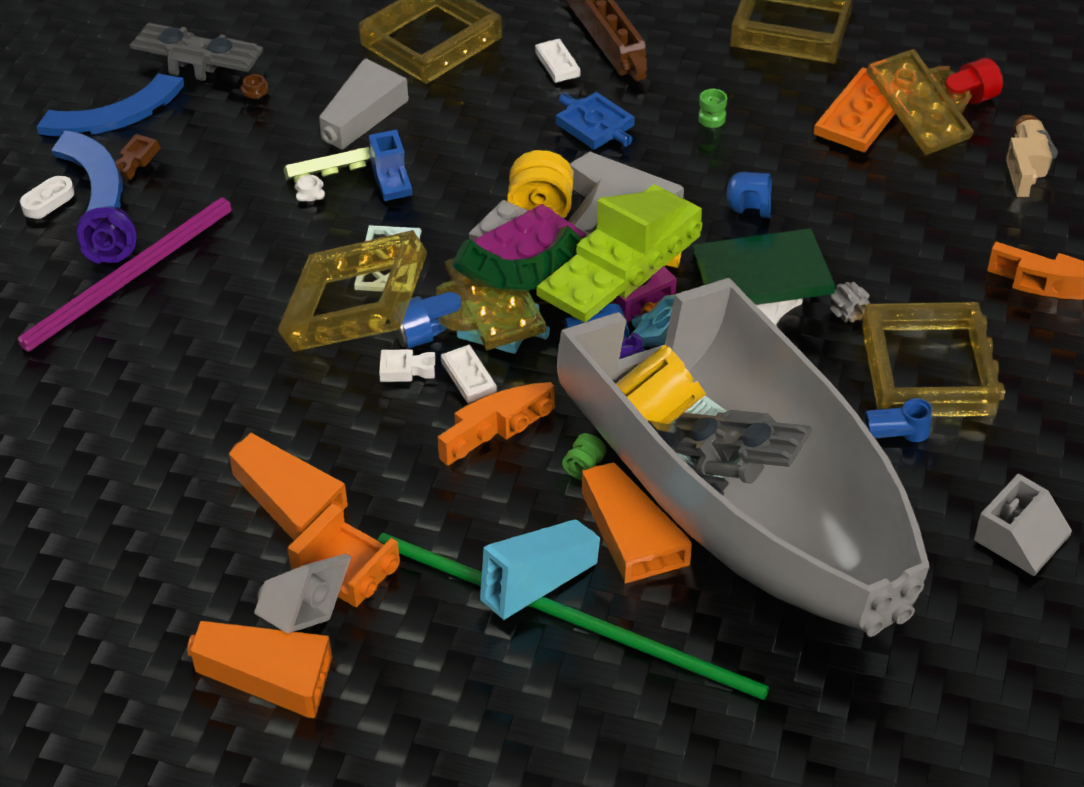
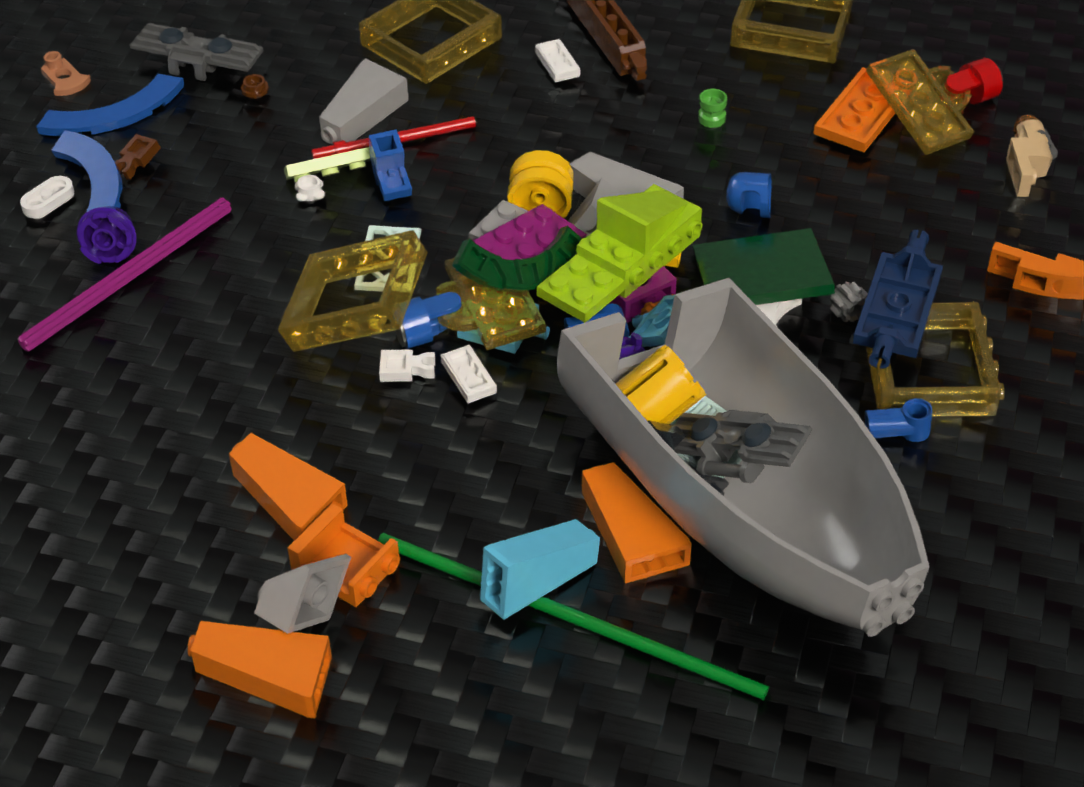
orange slope [438,382,555,466] -> none
blue plate [556,92,635,149] -> none
bright green wheel [562,433,607,480] -> none
light grey slope [974,474,1072,576] -> none
none -> nougat piece [41,51,91,96]
none -> red bar [311,116,476,159]
none -> dark blue plate [853,230,943,369]

